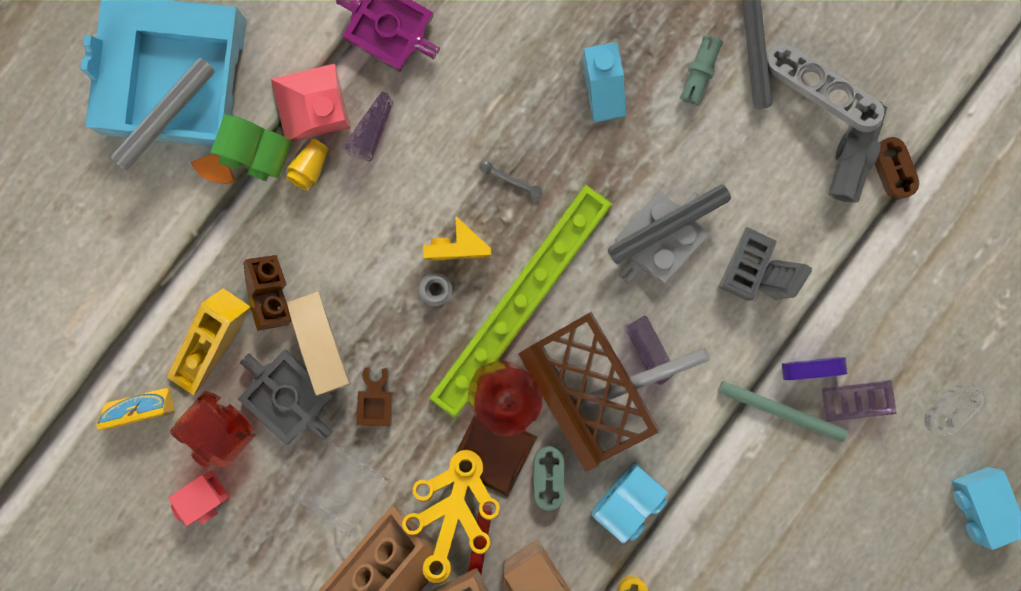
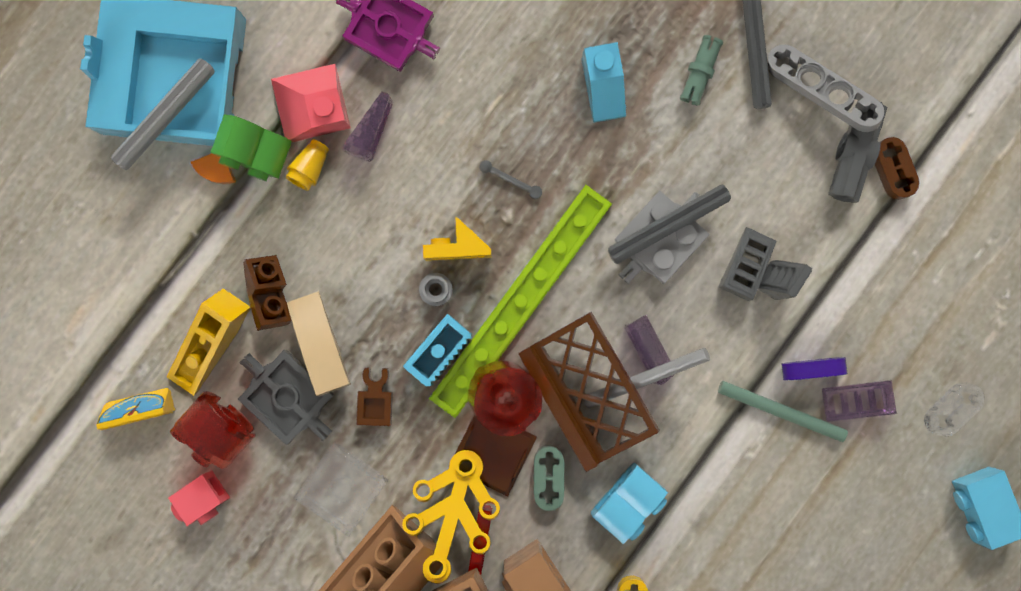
none -> medium azure brick [403,314,473,387]

